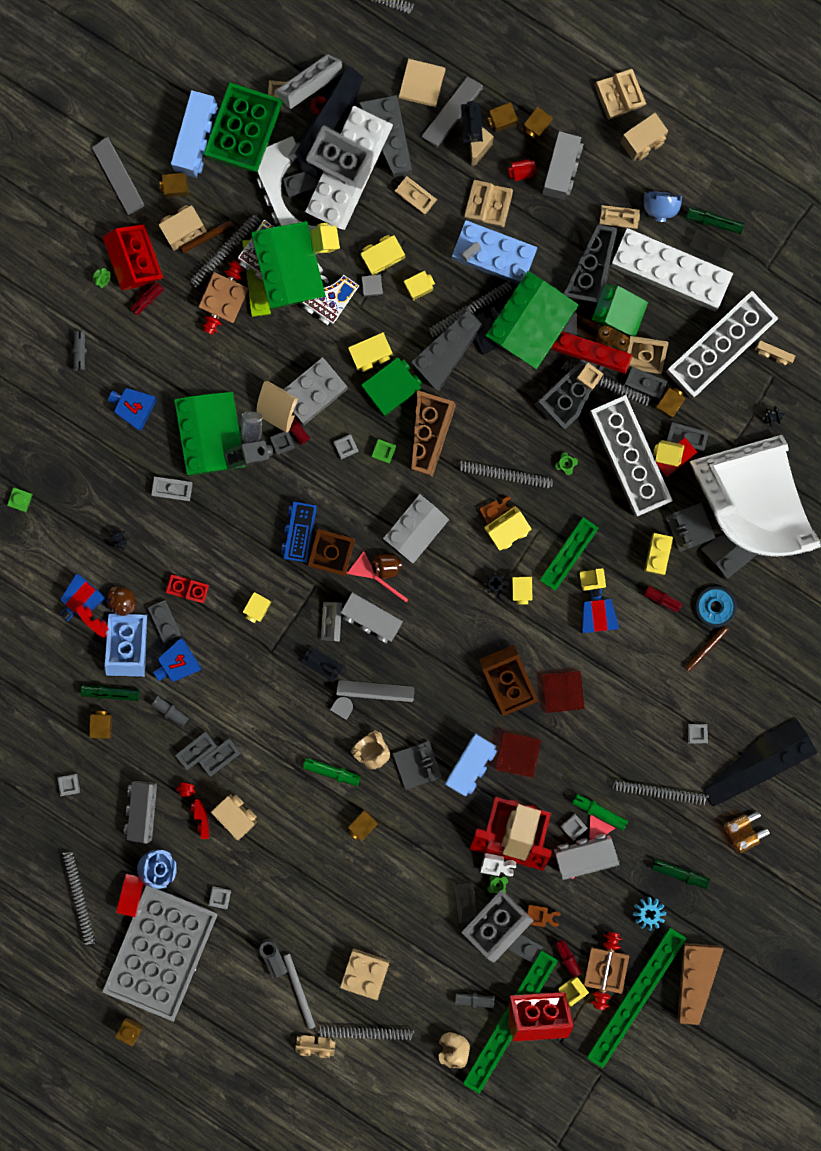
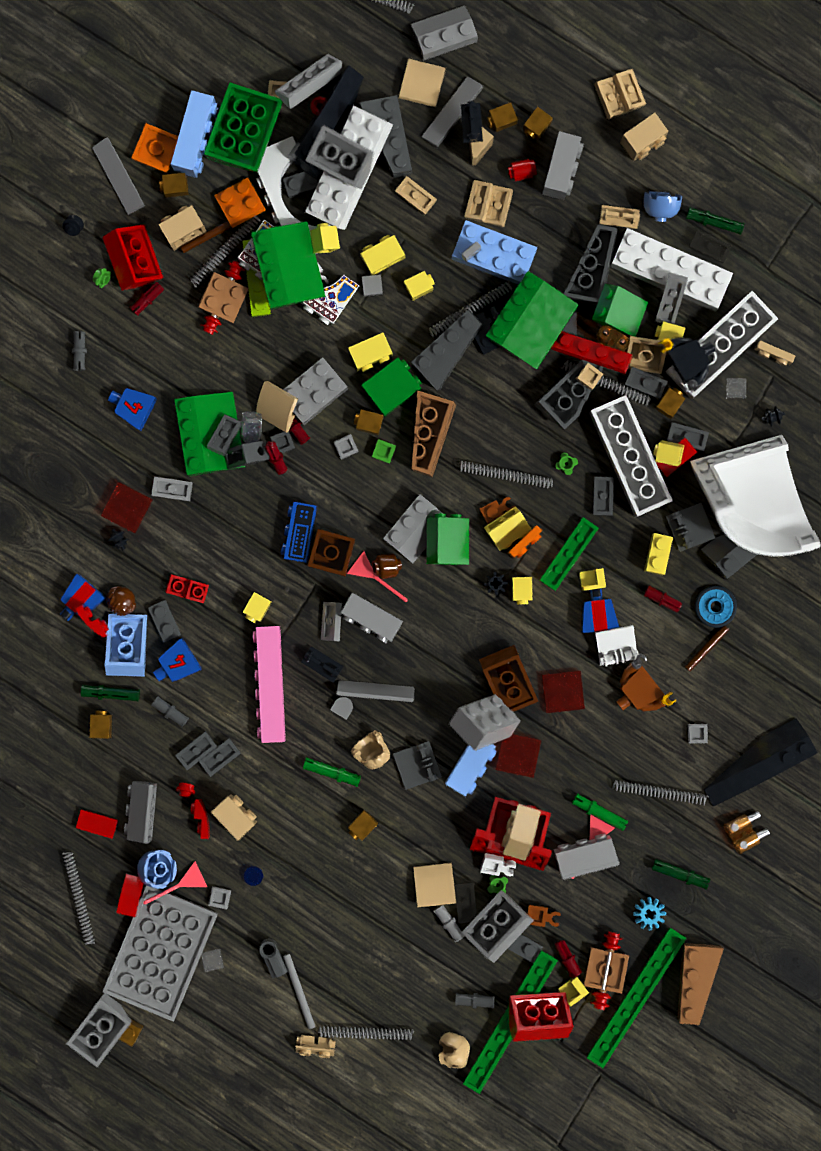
bright green plate [7,488,33,512] -> none
light grey tile [57,774,80,796] -> none
tan brick [340,948,389,1000] -> none
light grey tile [561,813,587,841] -> none
none -> black wheel [63,215,84,236]
none -> light grey slope [67,993,132,1067]
none -> red tile [76,809,118,839]
none -> clear red plate [101,482,153,534]
none -> orange plate [132,123,179,174]
none -> coral piece [143,862,207,904]
none -> clear tile [201,948,224,972]
none -> dark grey plate [207,414,242,457]
none -> orange plate [214,177,266,228]
none -> clear blue tile [244,866,263,886]
none -> bright pink brick [253,626,286,743]
none -> dark red axle [265,441,287,475]
none -> pearl gold brick [354,410,383,435]
none -> light grey slope [411,6,478,61]
none -> tan slope [413,863,456,907]
none -> brick [426,514,469,565]
none -> light grey pin [433,905,465,942]
none -> light grey brick [449,694,520,751]
none -> orange plate [508,525,542,559]
none -> dark grey plate [593,477,614,516]
none -> white hinge [595,625,638,667]
none -> dark orange torso [616,654,676,712]
none -> light grey plate [655,273,688,324]
none -> light yellow brick [655,321,685,341]
none -> black torso [658,337,716,394]
none -> clear tile [726,378,747,398]

